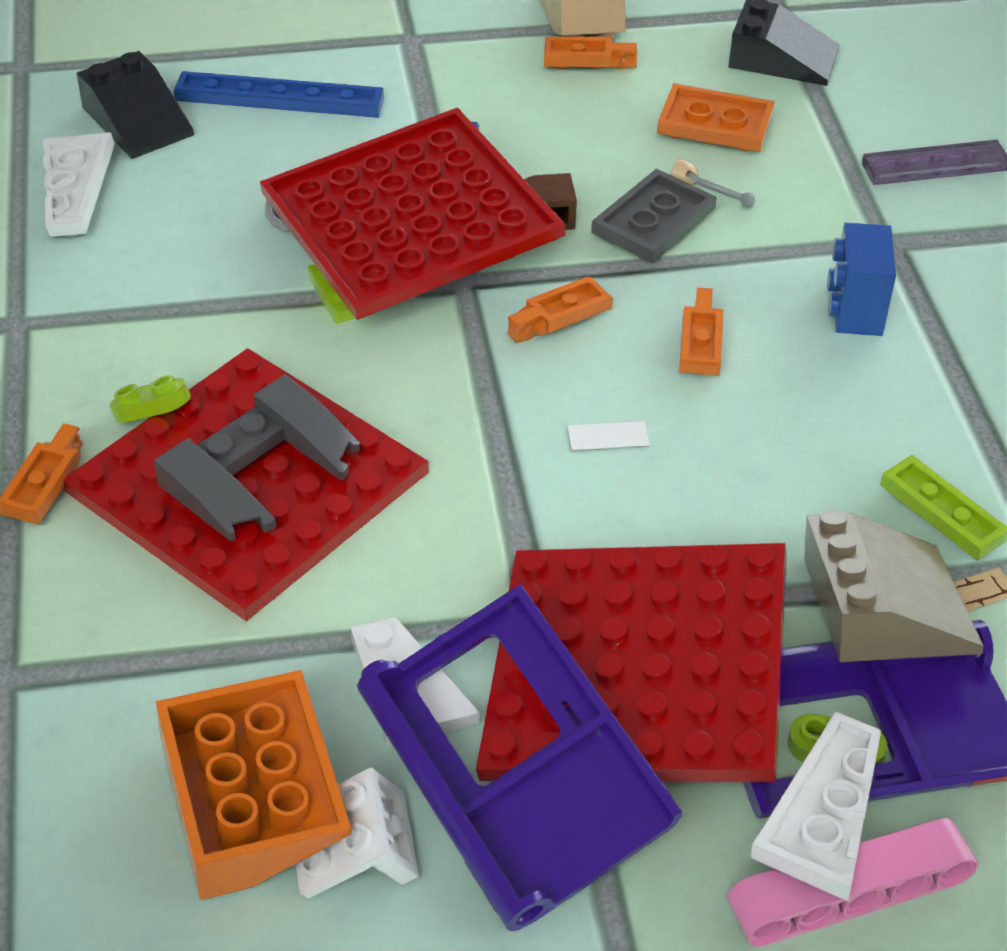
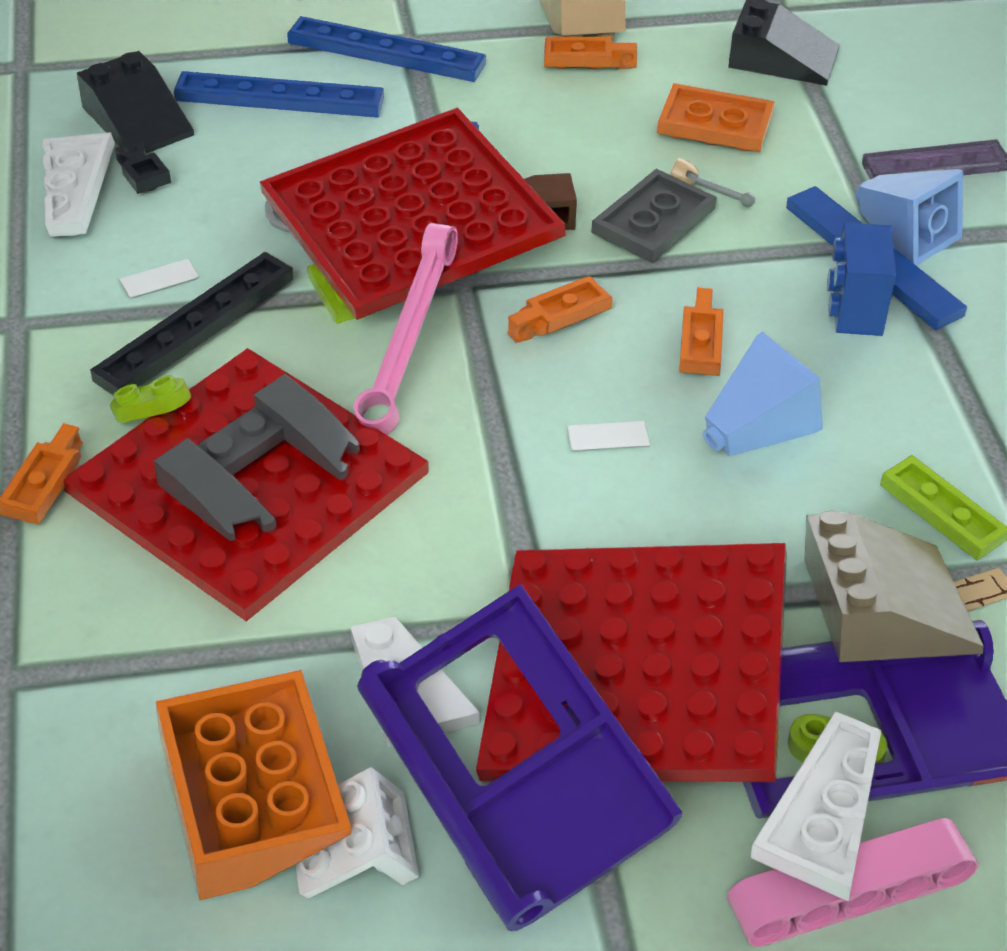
none -> black plate [90,252,293,396]
none -> black plate [115,141,171,194]
none -> white sticker [119,258,199,298]
none -> blue tile [287,16,486,82]
none -> bright pink piece [354,223,458,435]
none -> light blue slope [703,332,822,456]
none -> blue tile [786,186,967,330]
none -> light blue slope [856,169,963,266]

